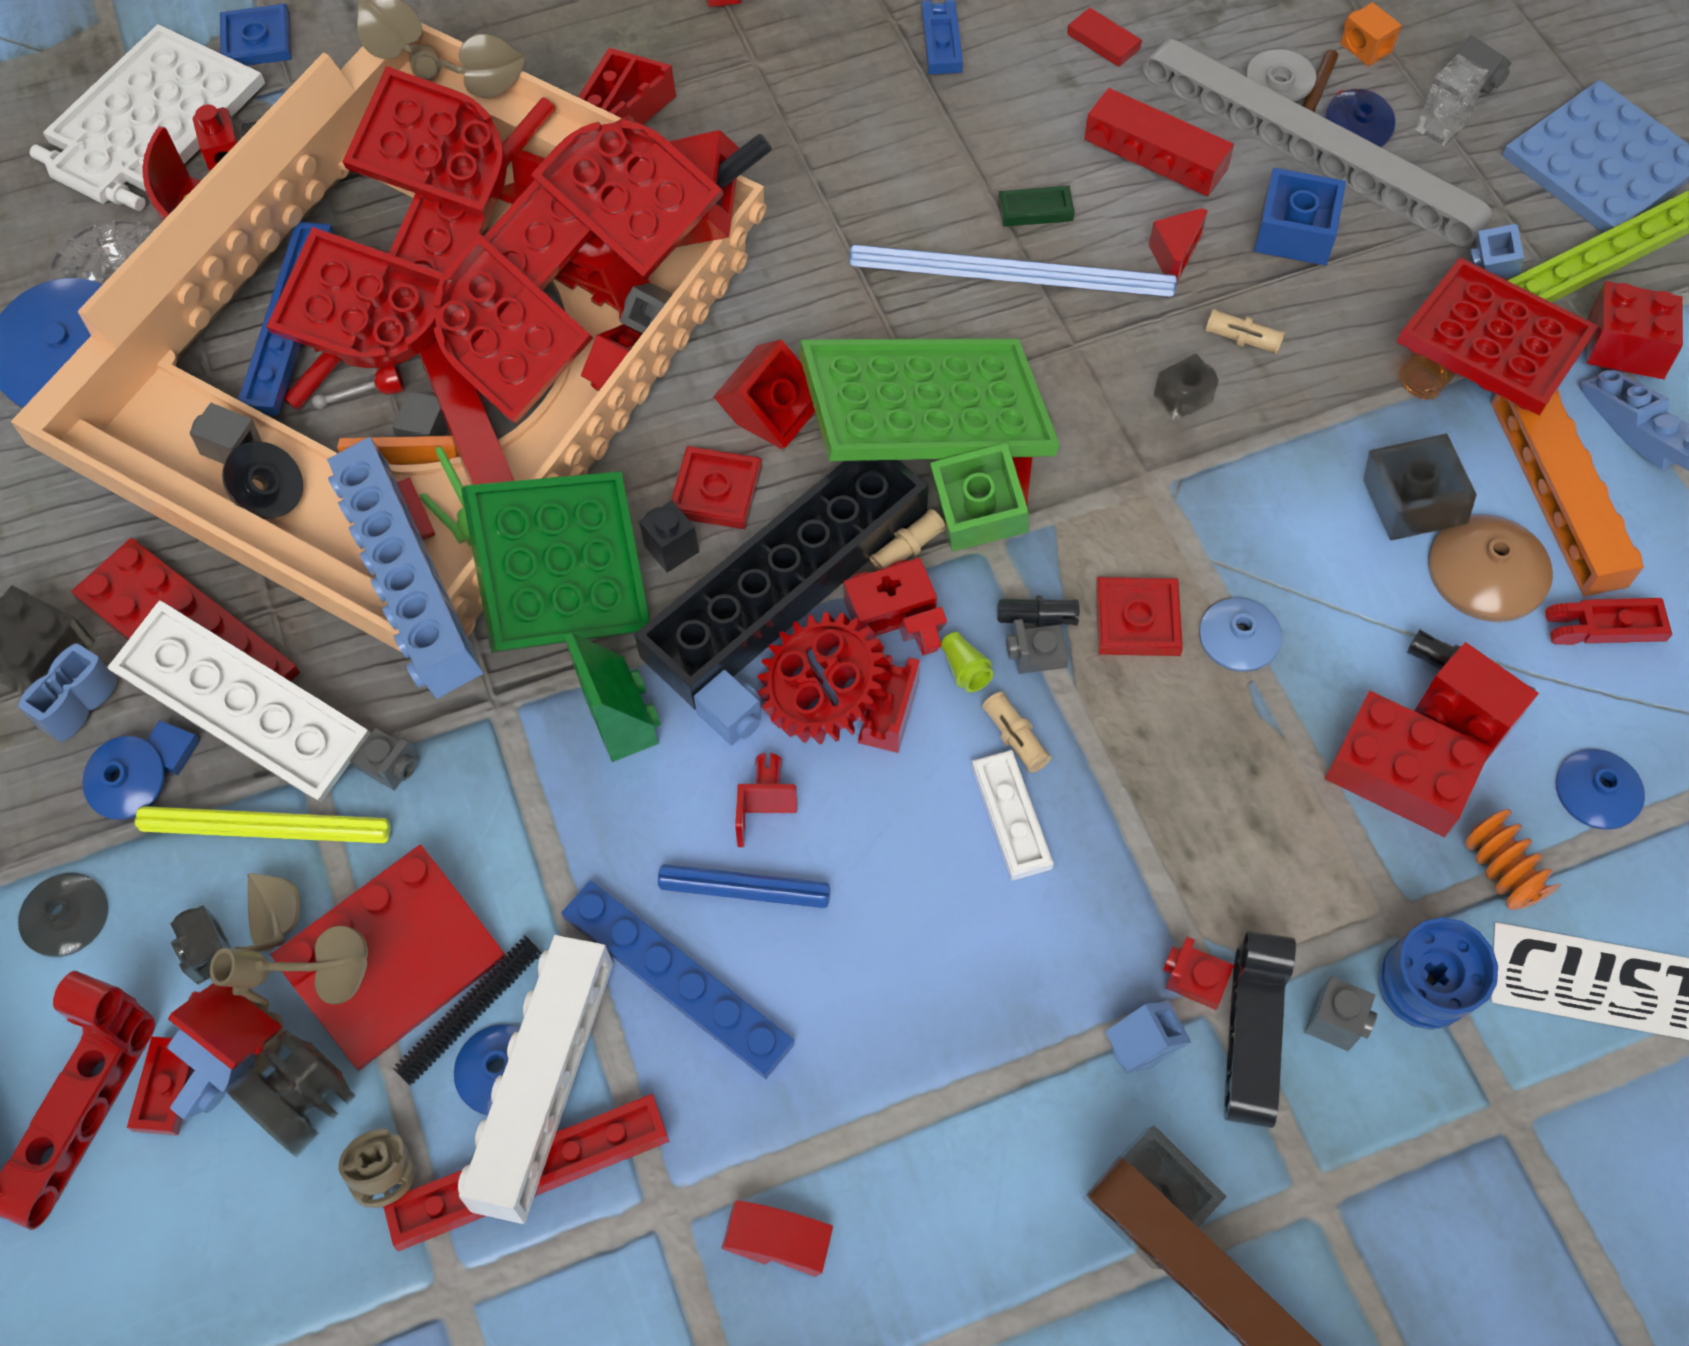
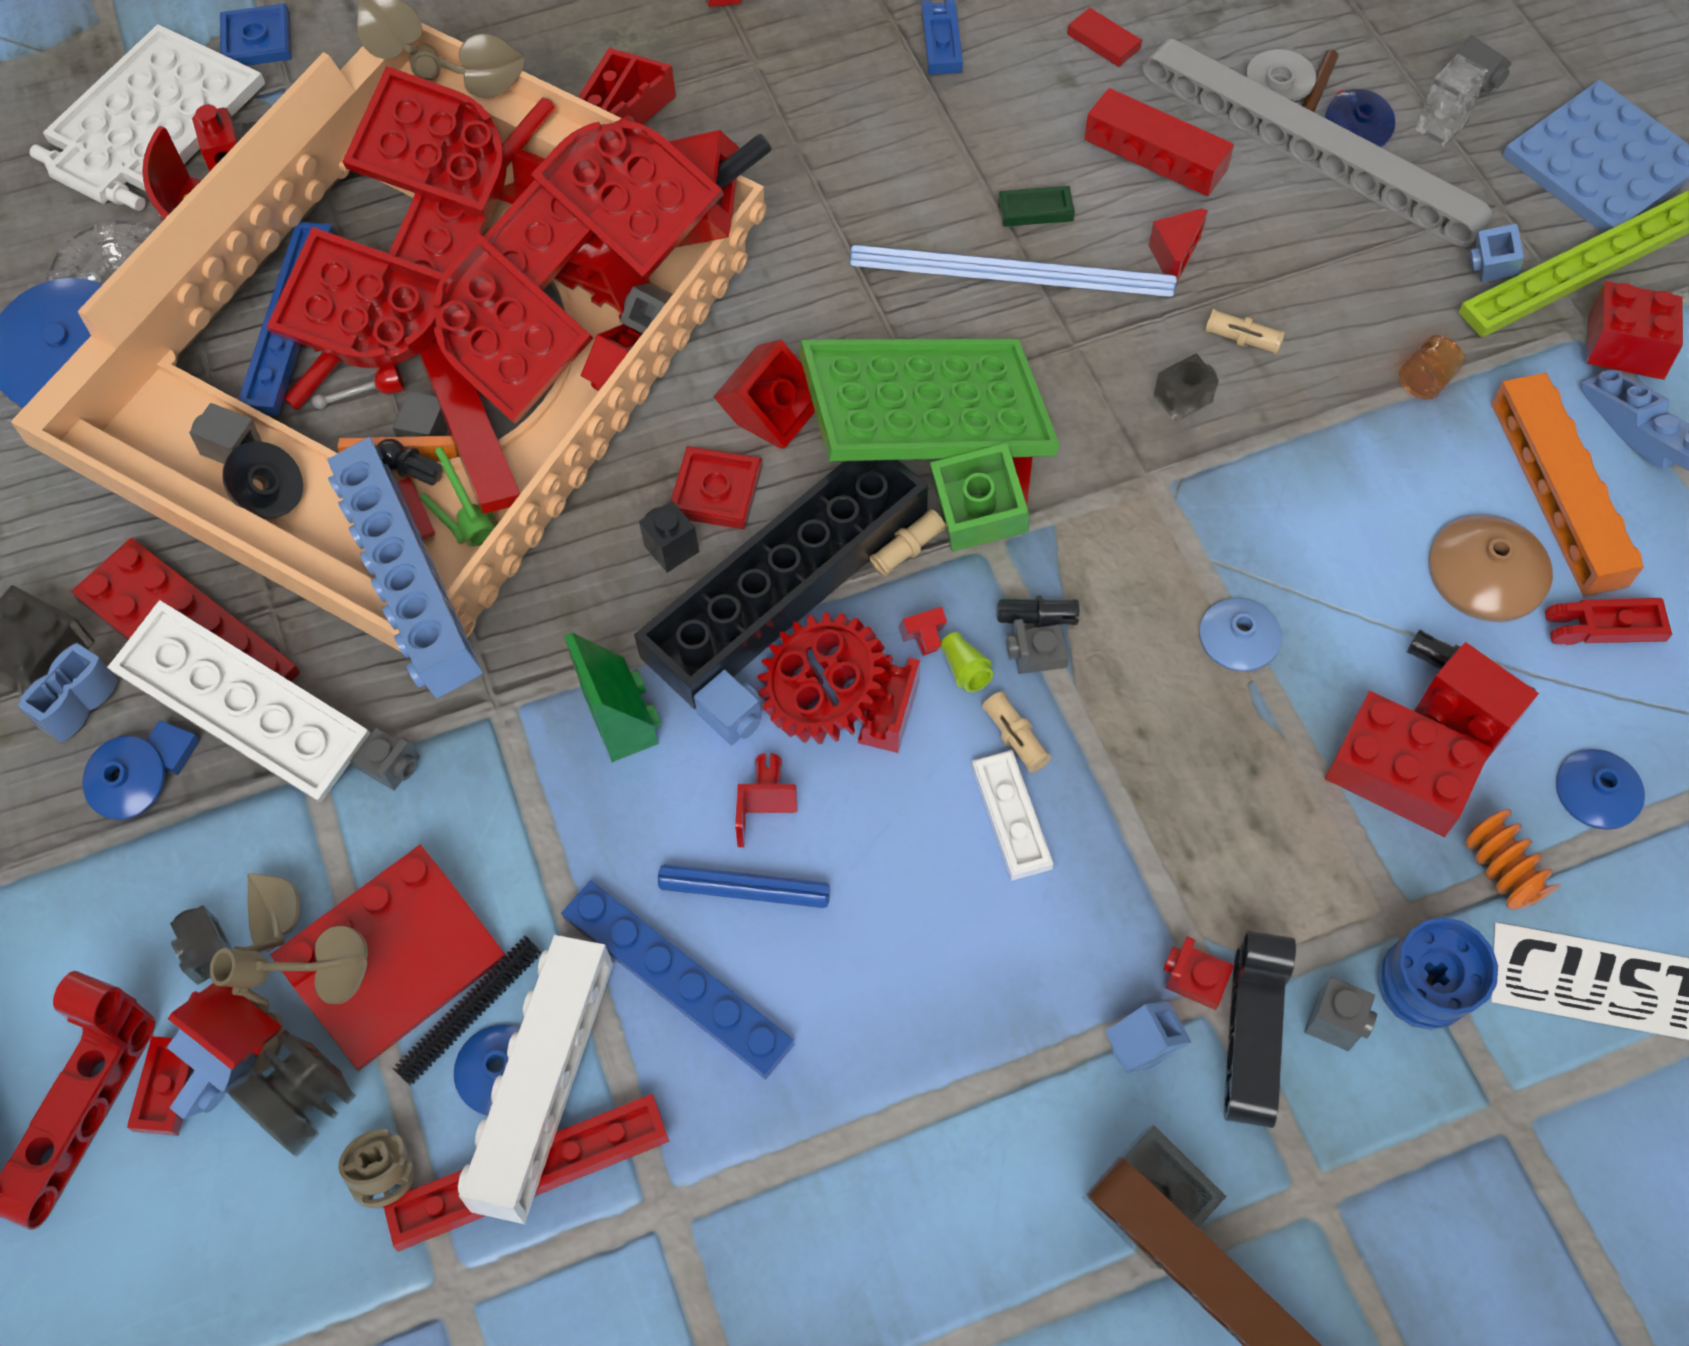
clear smoke dish [18,873,108,957] -> none
neon yellow axle [135,806,391,843] -> none
green plate [461,471,650,653] -> none
red slope [721,1200,833,1277] -> none
red brick [843,558,937,636] -> none
red tile [1096,577,1183,656] -> none
blue brick [1254,168,1346,265] -> none
orange brick [1340,2,1402,67] -> none
clear smoke brick [1363,433,1477,541] -> none
red plate [1397,257,1598,416] -> none
none -> black axle [377,439,443,486]

